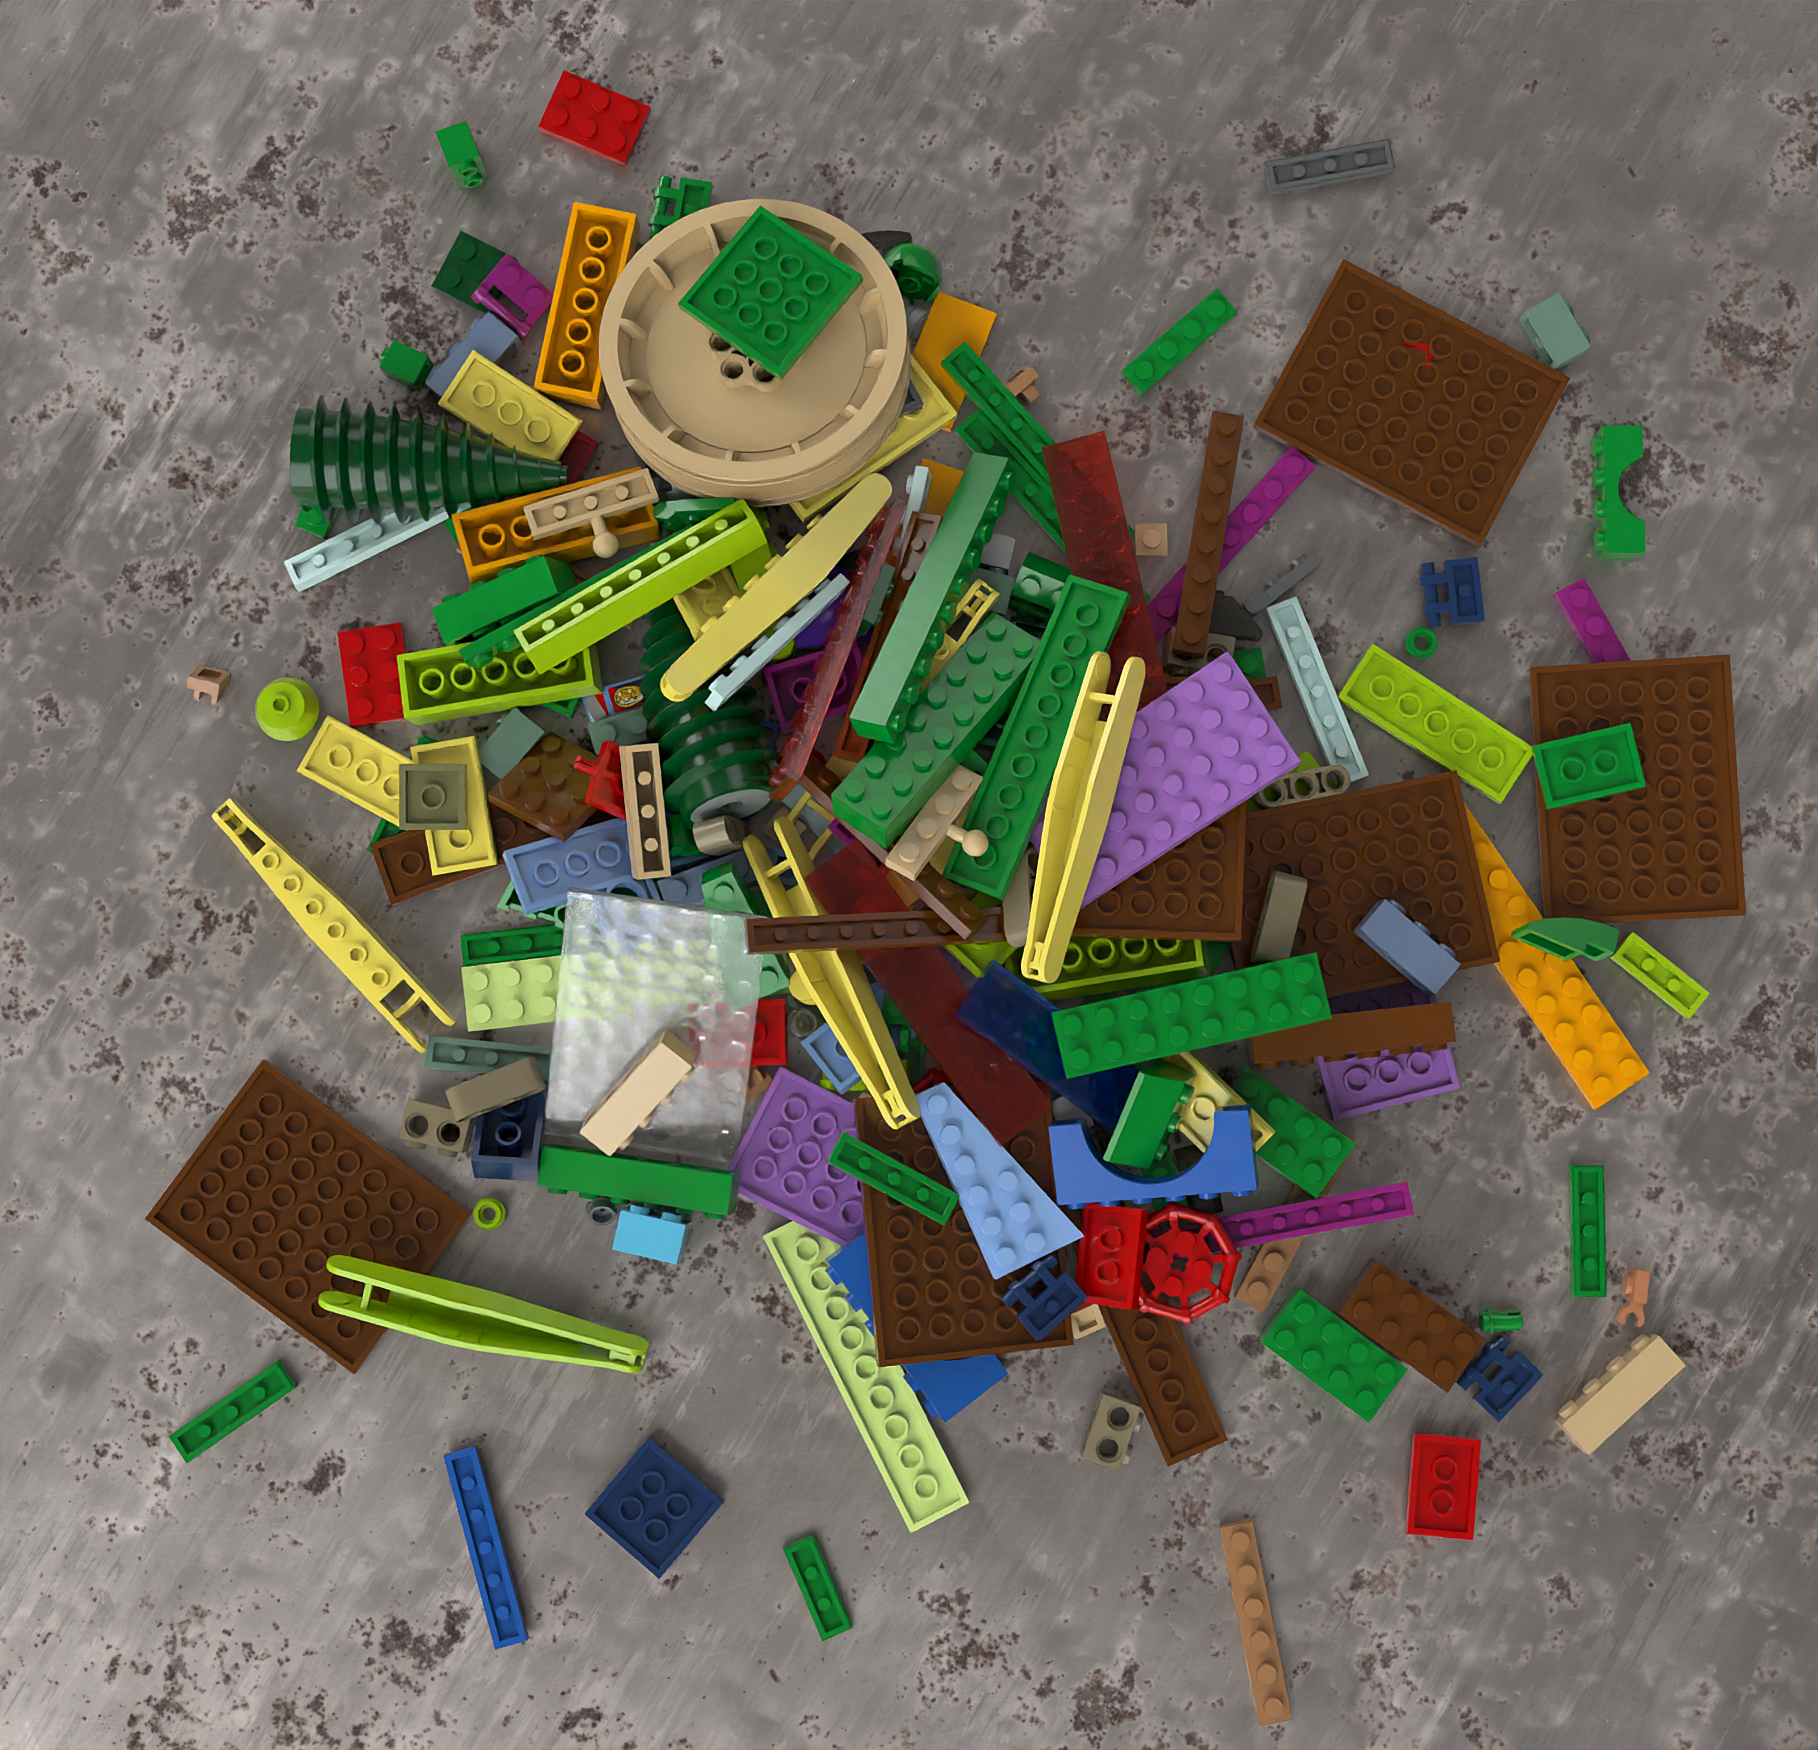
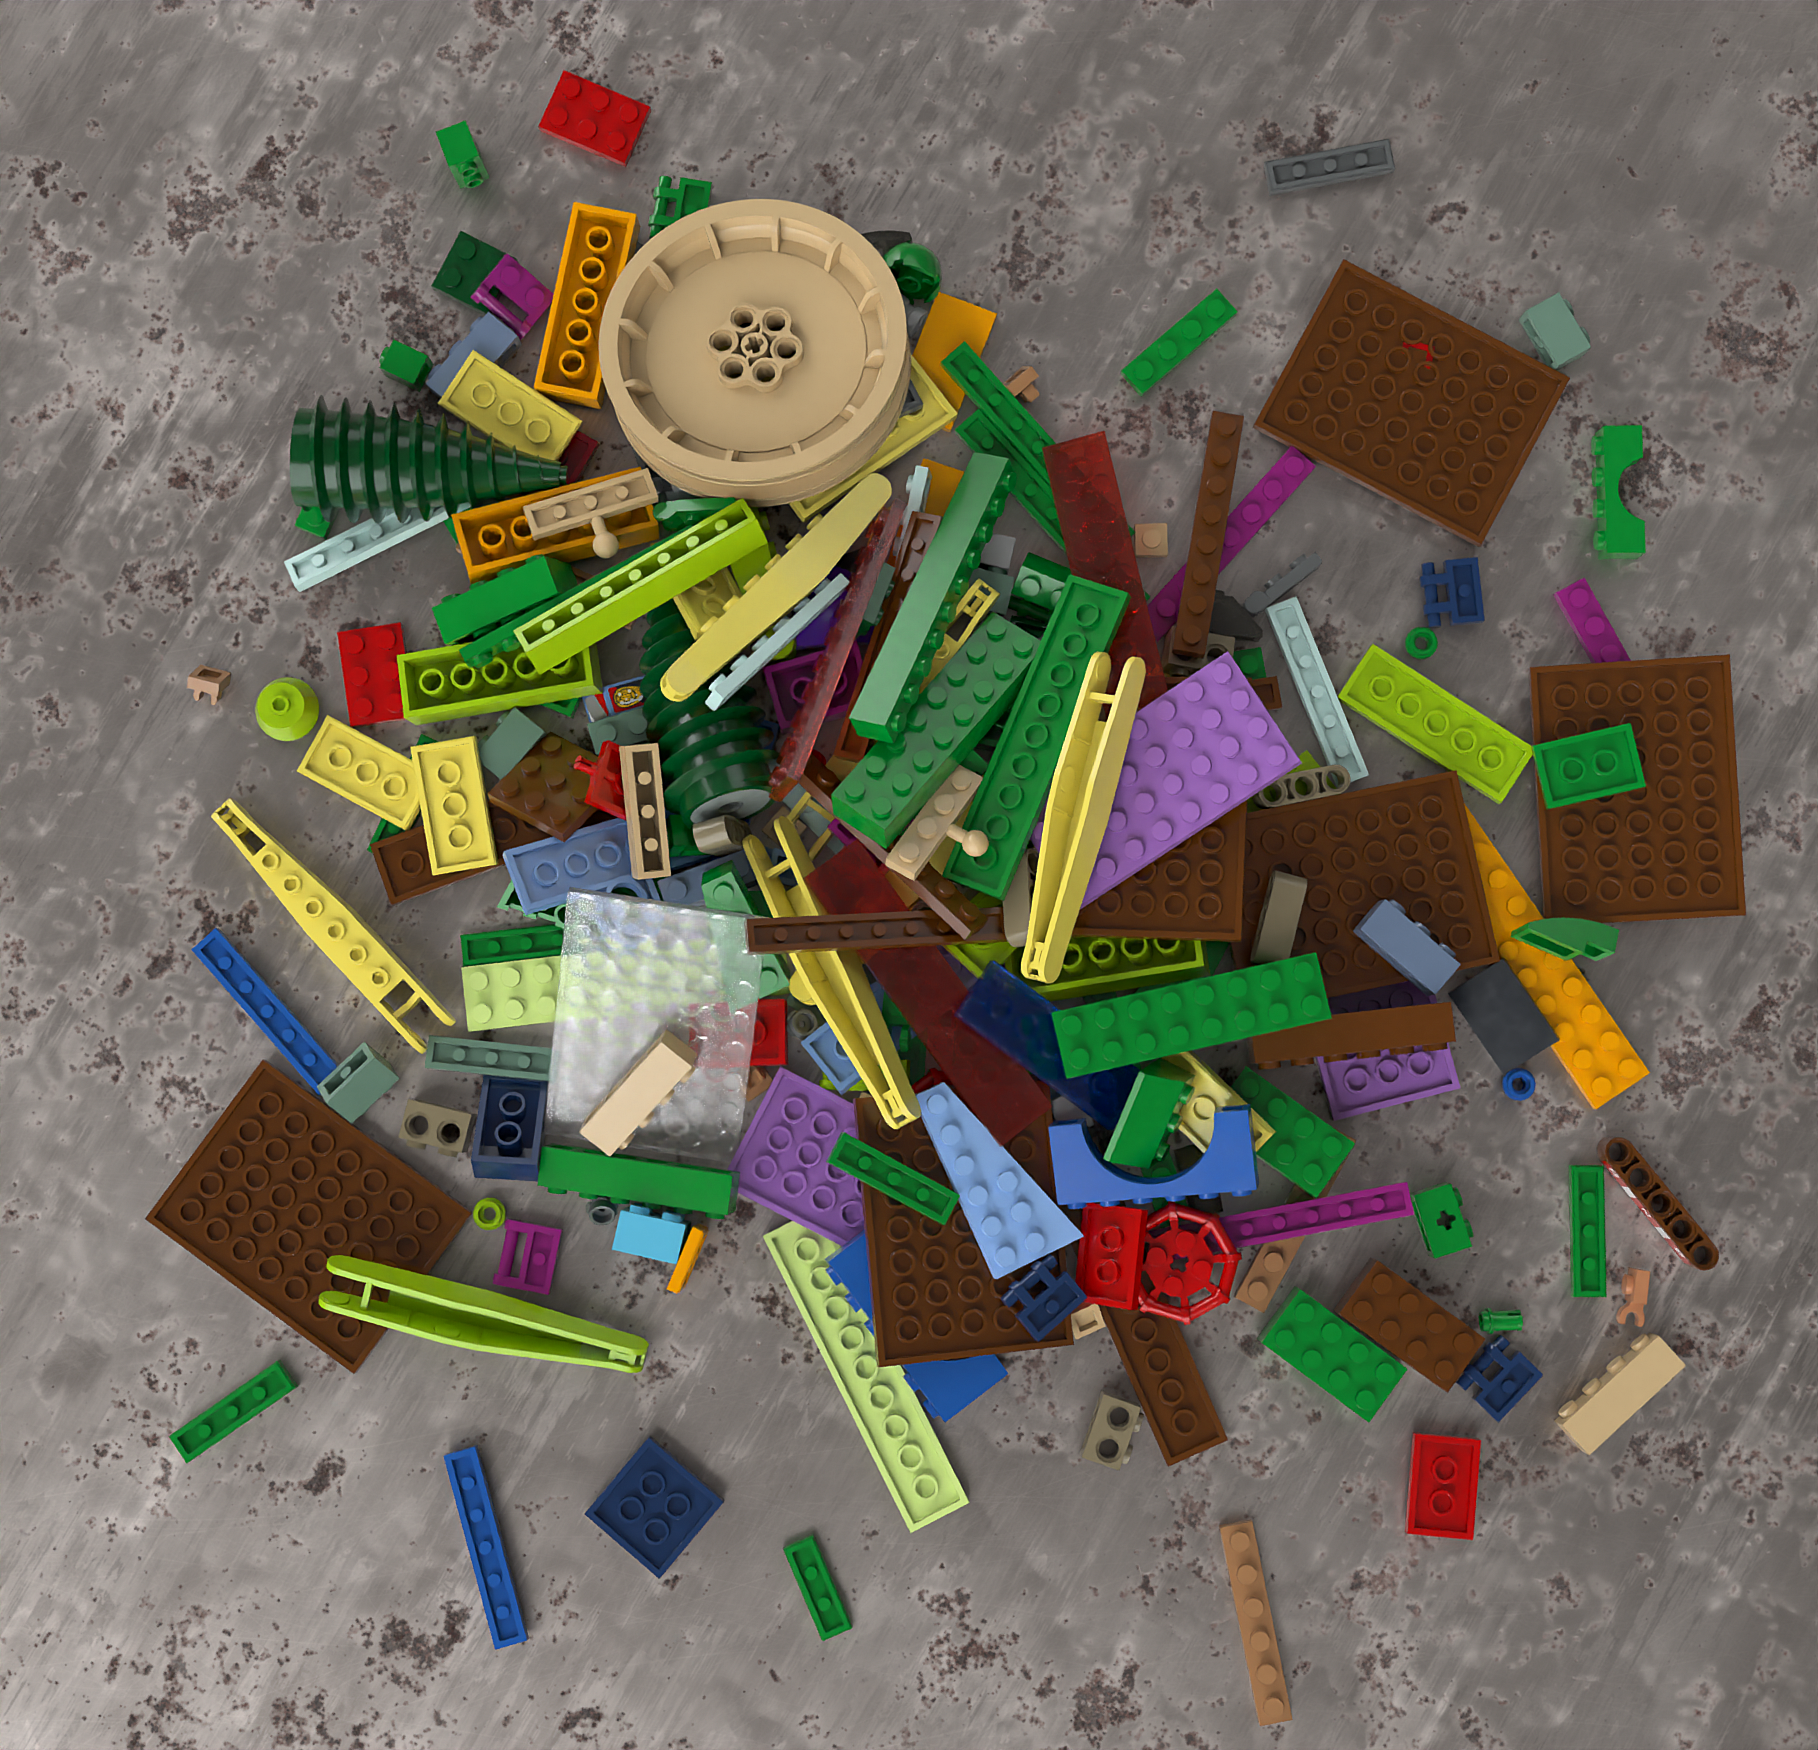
olive plate [399,764,467,830] -> none
dark tan beam [445,1057,547,1122] -> none
green plate [678,205,863,380] -> none
lime plate [1609,932,1710,1019] -> none
none -> blue plate [191,928,339,1095]
none -> sand green brick [317,1041,400,1123]
none -> magenta plate [492,1218,563,1295]
none -> light orange tile [667,1223,709,1294]
none -> green brick [1410,1182,1474,1259]
none -> black tile [1448,957,1560,1075]
none -> blue plate [1502,1068,1536,1101]
none -> reddish brown beam [1596,1136,1719,1271]

